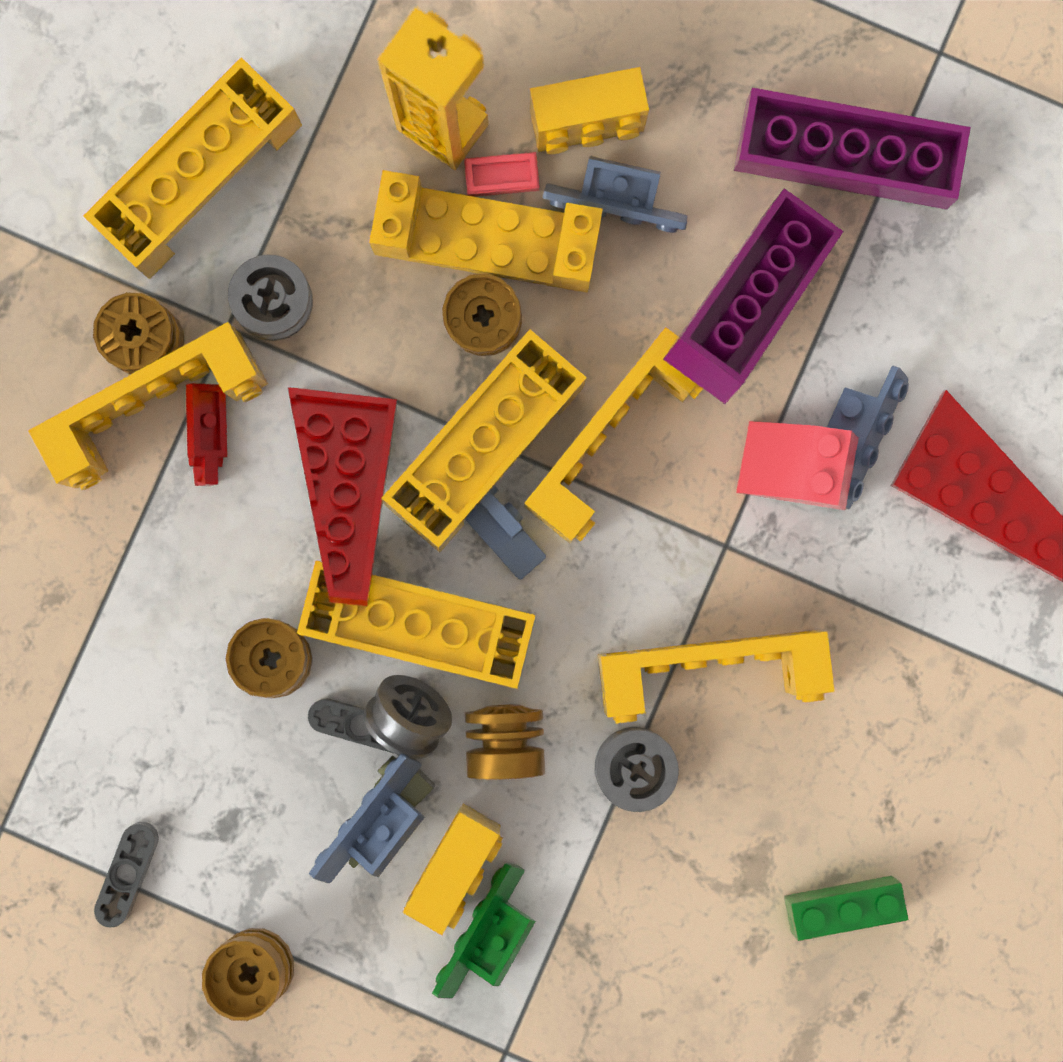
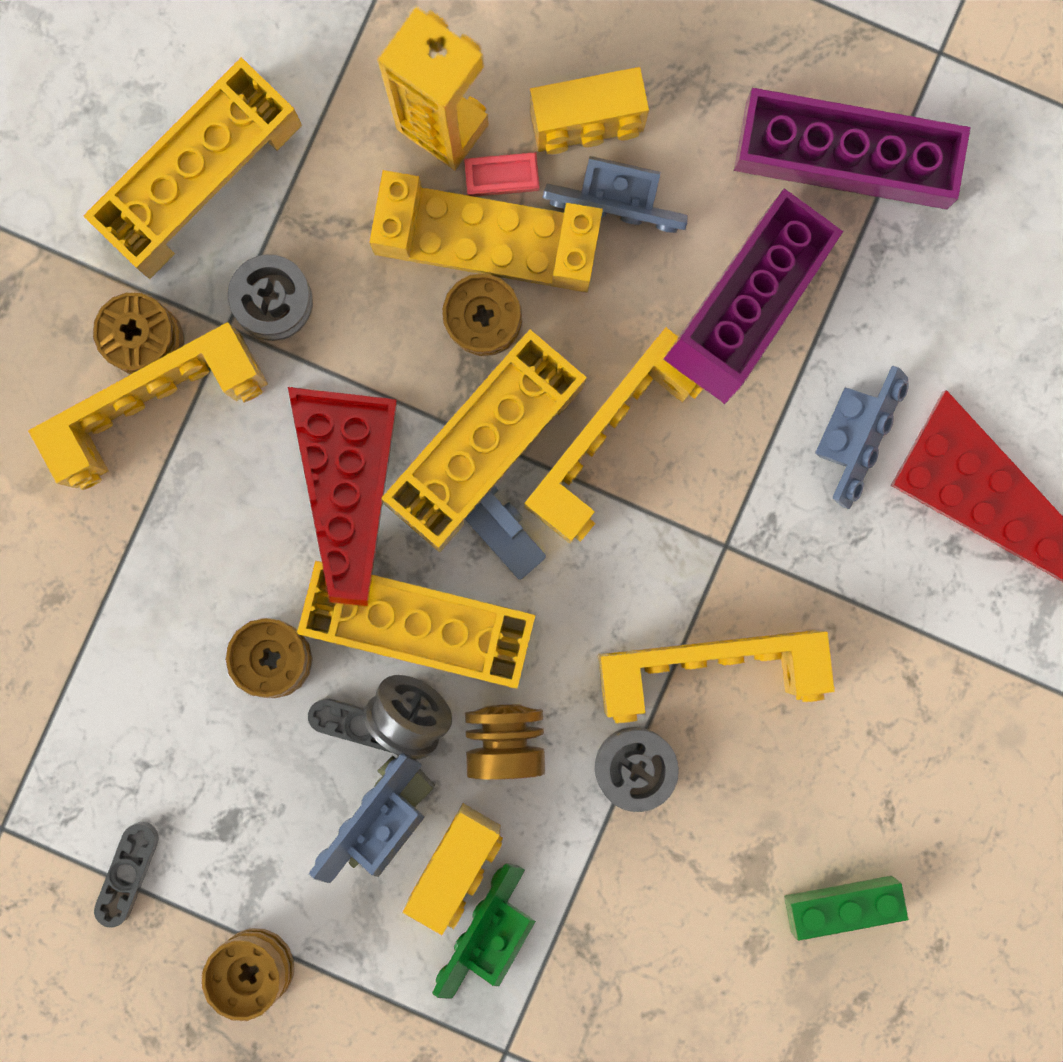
red hinge [186,383,227,486] -> none
coral slope [736,421,859,510] -> none

